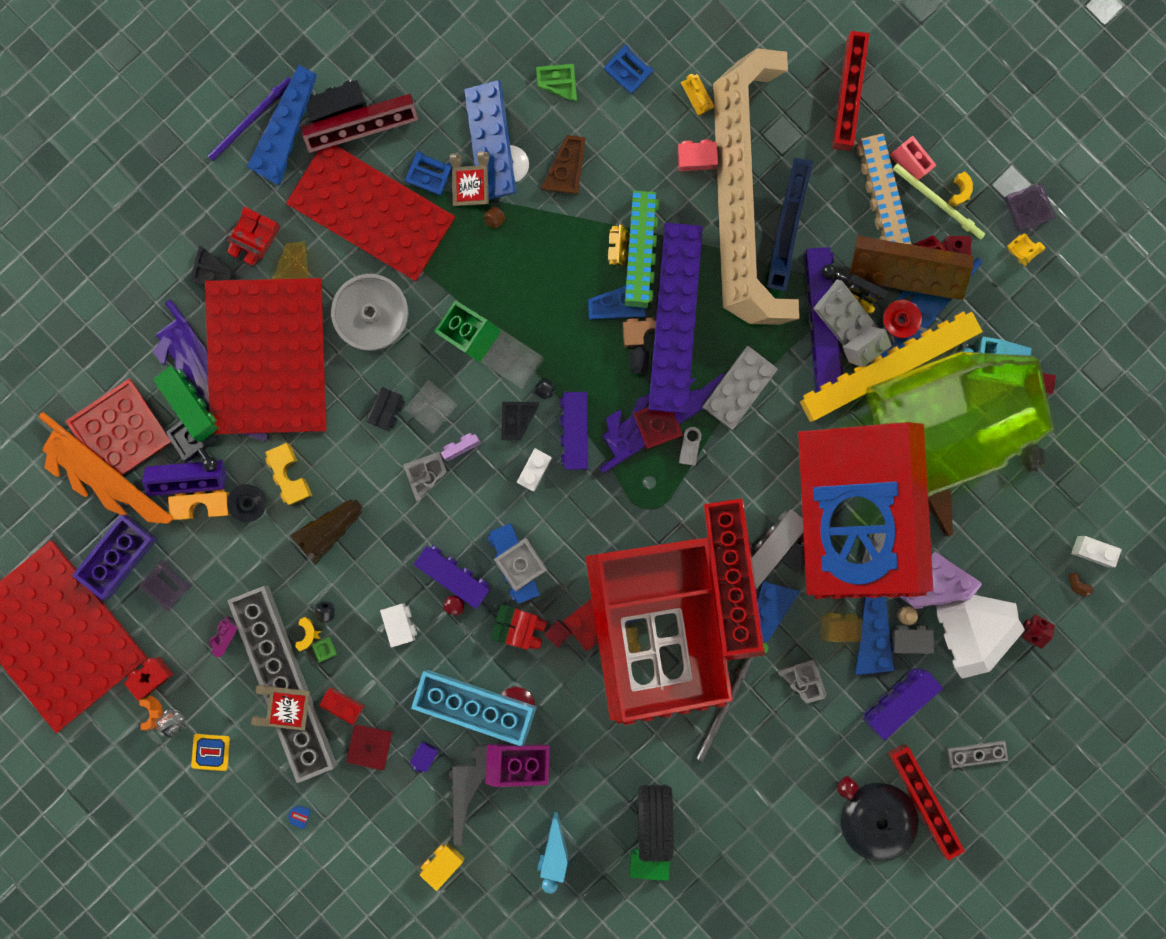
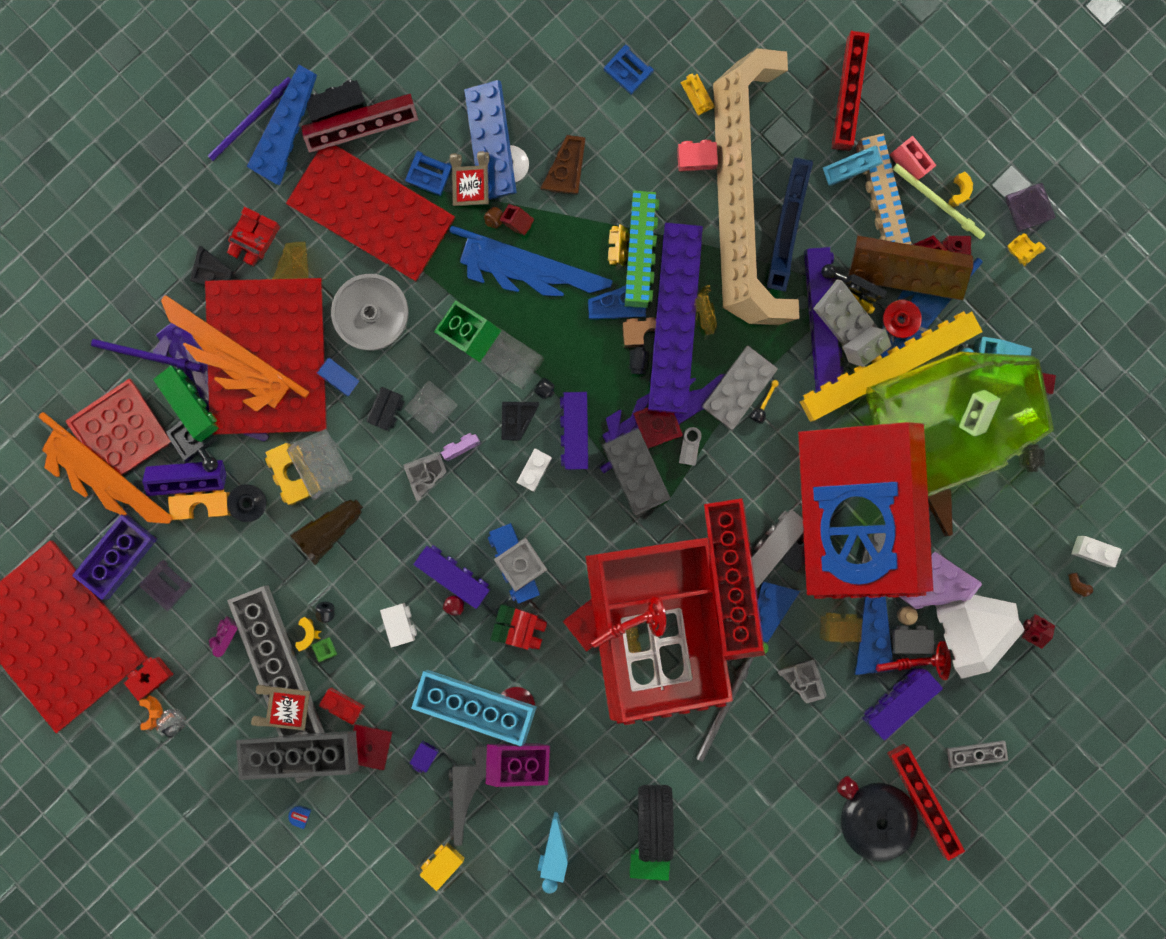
sticker [191,734,230,771] -> none
bright green wing [536,64,577,102] -> none
dark red brick [544,620,572,648] -> none
none -> dark purple bar [91,339,202,372]
none -> orange animal [161,295,310,411]
none -> dark grey slope [236,731,359,780]
none -> clear brick [287,429,353,501]
none -> blue tile [317,358,359,396]
none -> blue animal [450,226,612,296]
none -> dark red brick [499,204,534,235]
none -> red dish [591,596,666,648]
none -> dark grey brick [602,429,671,515]
none -> clear yellow wing [694,285,717,335]
none -> hinge [749,380,779,424]
none -> medium azure tile [823,145,883,186]
none -> red dish [876,641,951,680]
none -> brick [959,390,1000,436]

